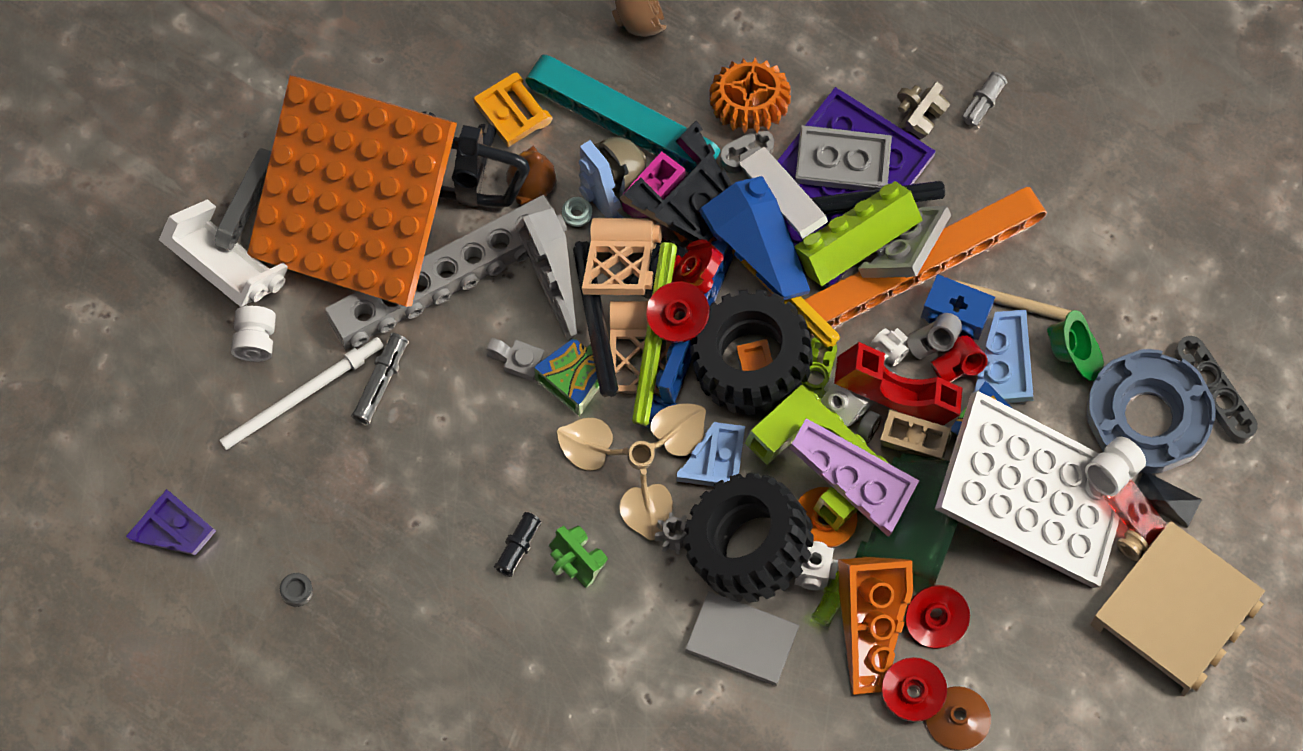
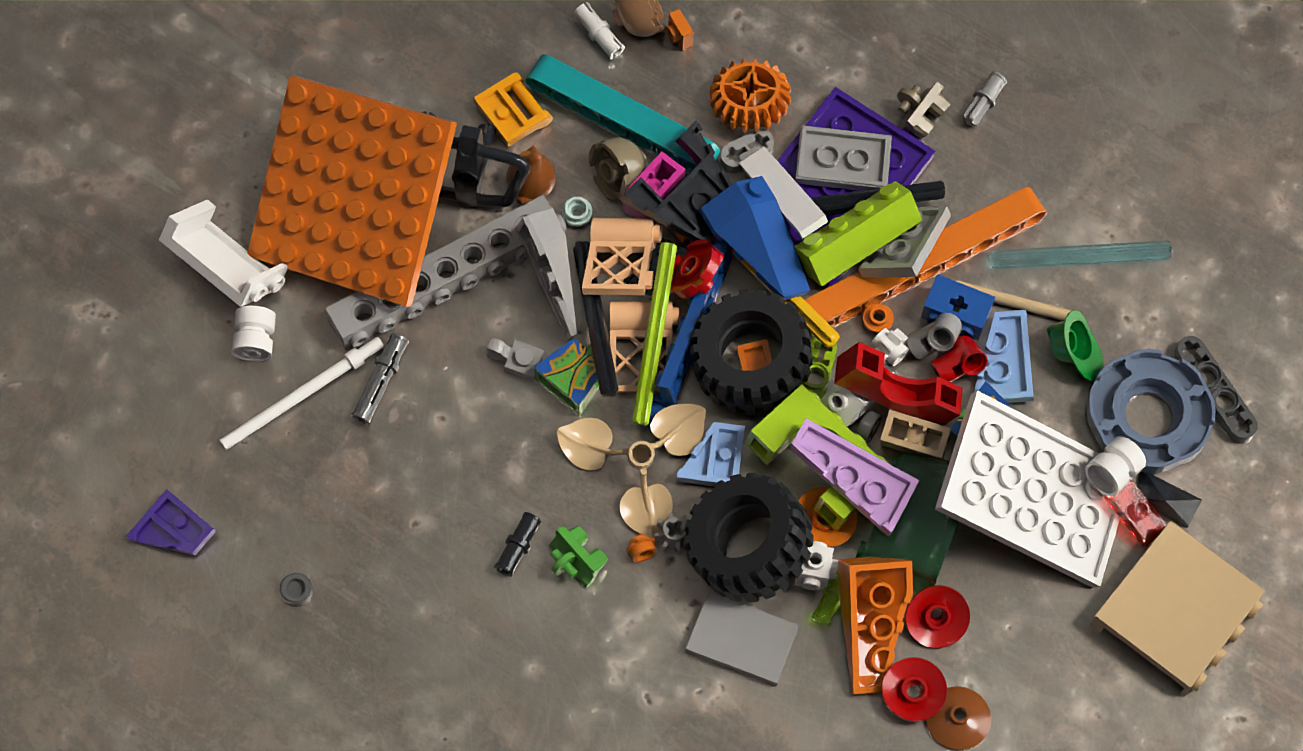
dark grey beam [215,148,272,250] -> none
light blue wing [579,140,624,218] -> none
red dish [646,282,709,343] -> none
tan bush [1116,530,1149,561] -> none
none -> white pin [573,2,625,59]
none -> orange plate [626,534,657,563]
none -> orange plate [666,9,694,51]
none -> orange plate [863,303,894,334]
none -> clear light blue axle [989,241,1173,269]

